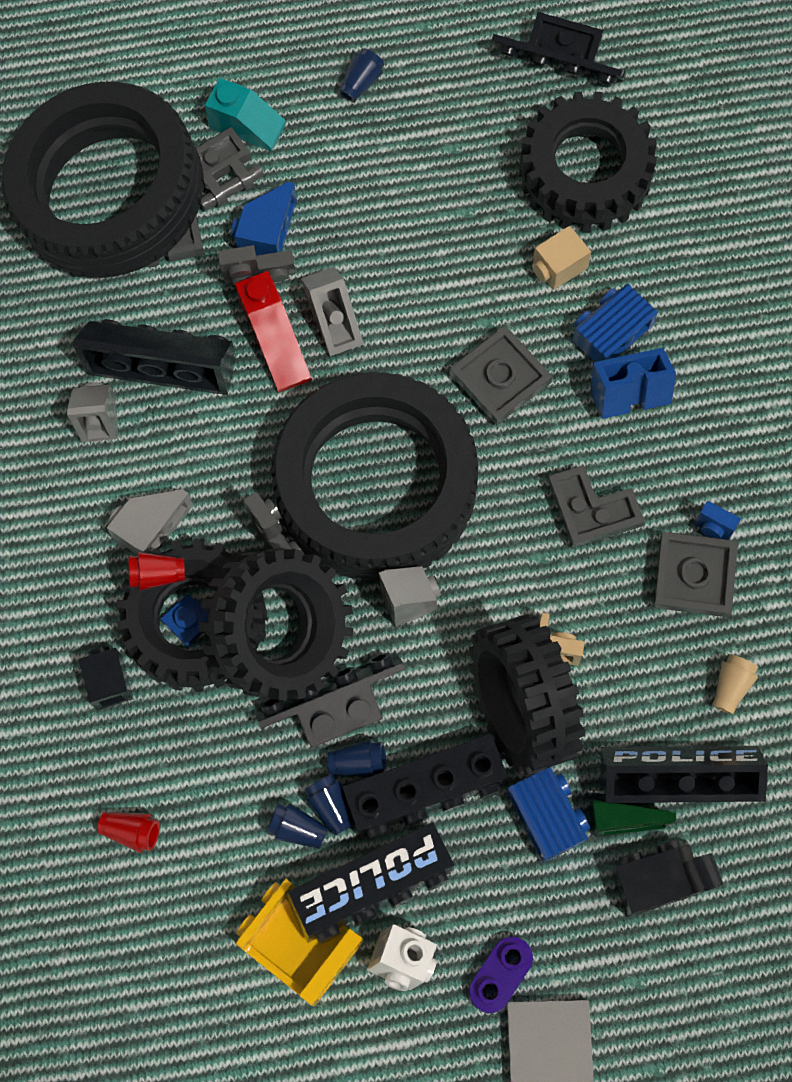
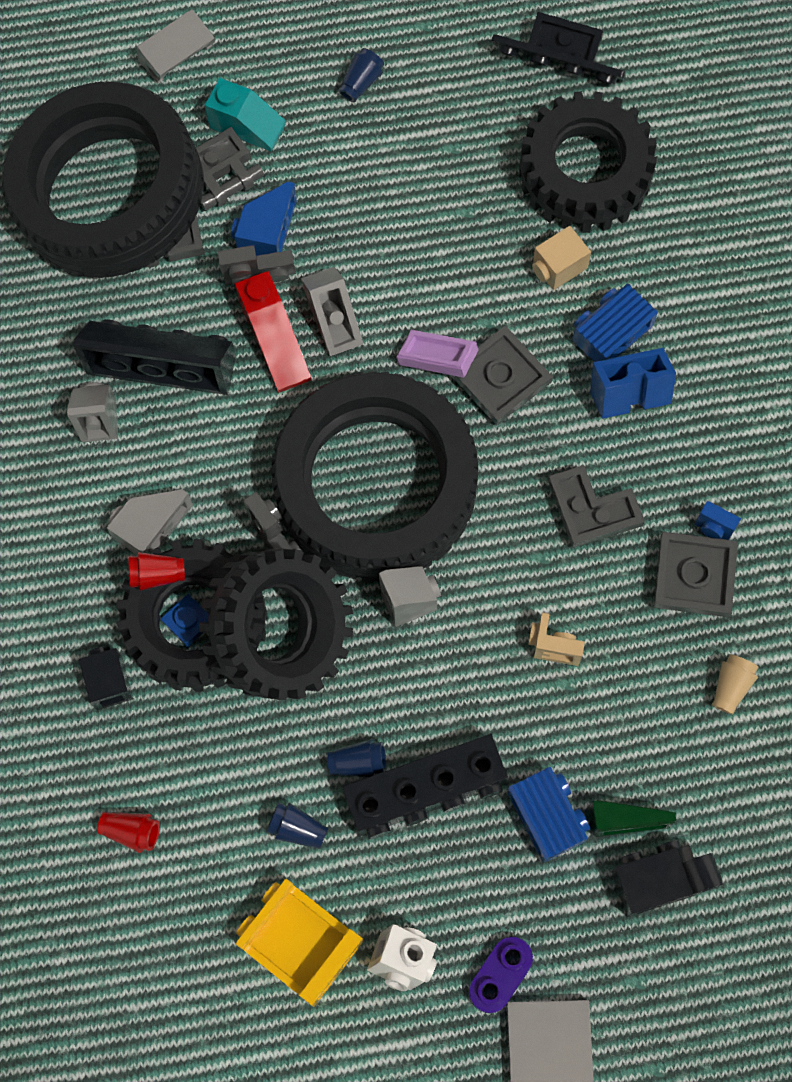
black bracket [254,653,406,748] -> none
black brick [287,822,455,944] -> none
dark blue cone [304,774,355,836] -> none
black tyre [469,614,585,776] -> none
black brick [600,746,768,803] -> none
none -> light grey hinge [137,9,215,83]
none -> lavender tile [397,330,478,378]

